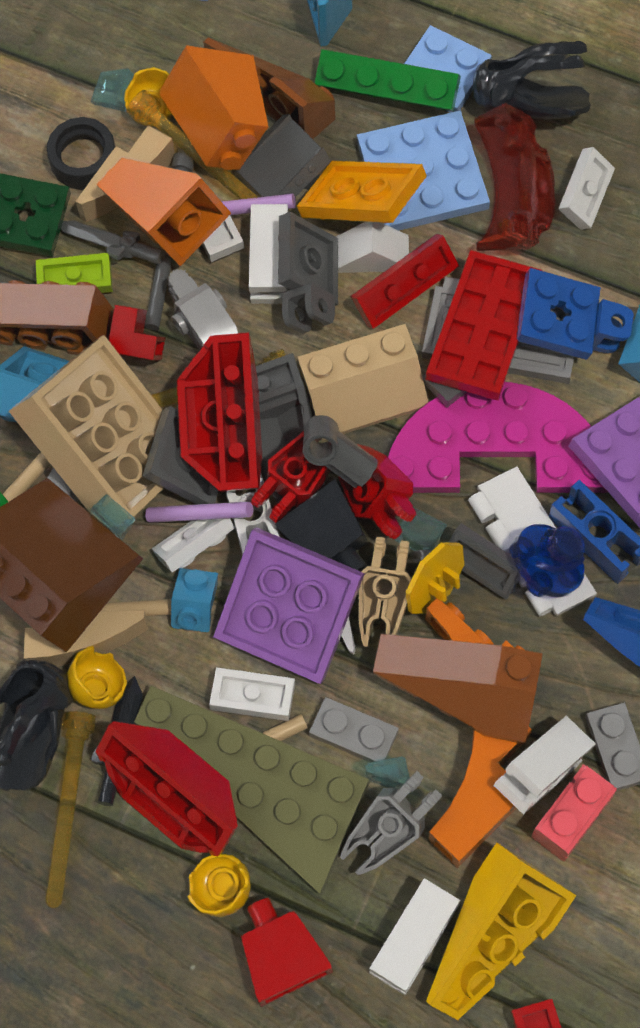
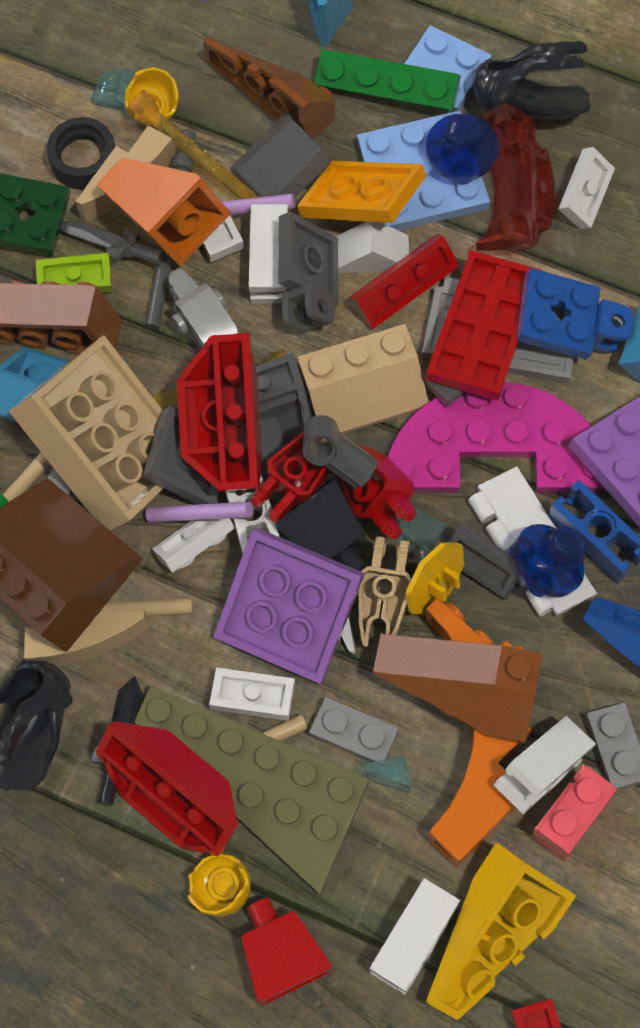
clear yellow piece [46,711,96,908] -> none
yellow hair [66,646,127,709] -> none
clear light blue slope [89,494,136,540] -> none
red piece [109,305,166,360] -> none
orange slope [160,45,269,170] -> none
dark azure bracket [171,568,218,632] -> none
light grey hinge [340,771,442,875] -> none
none -> clear blue plate [425,113,499,185]

